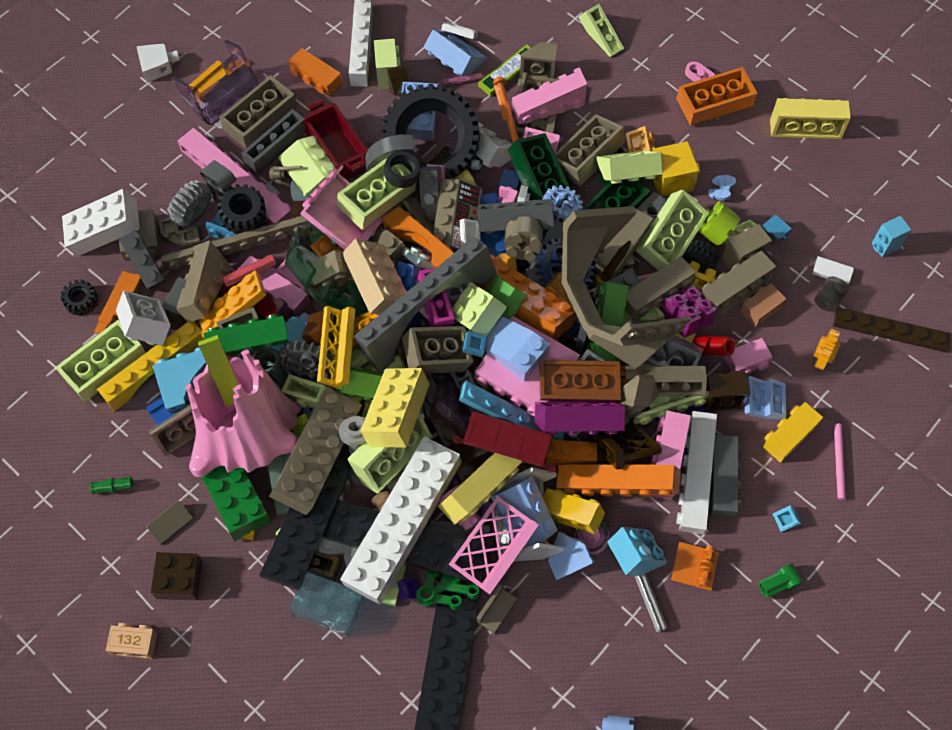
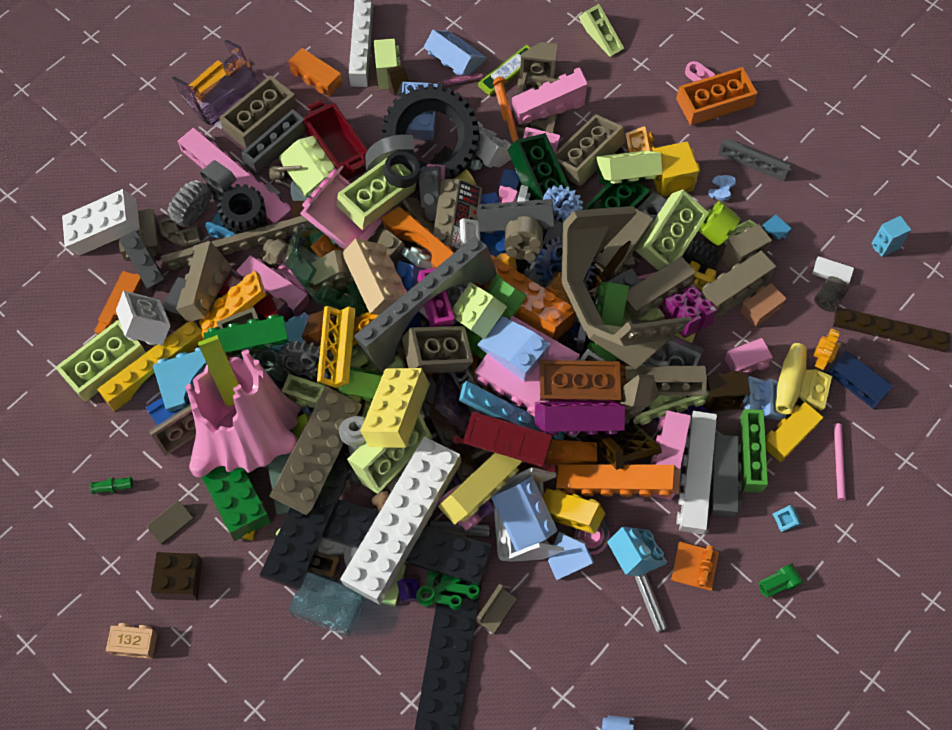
black tyre [60,279,98,316] -> none
white torso [137,44,180,82] -> none
coral axle [223,255,276,287] -> none
white tile [441,22,478,39] -> none
bright pink fence [449,496,539,595] -> none
dark azure plate [462,331,487,357] -> none
red pin [692,335,735,356] -> none
light yellow brick [770,98,851,139] -> none
none -> dark tan head [259,238,291,267]
none -> dark grey fence [718,138,792,181]
none -> bright green brick [739,409,768,493]
none -> light yellow plate [776,343,832,414]
none -> dark blue brick [827,351,893,410]

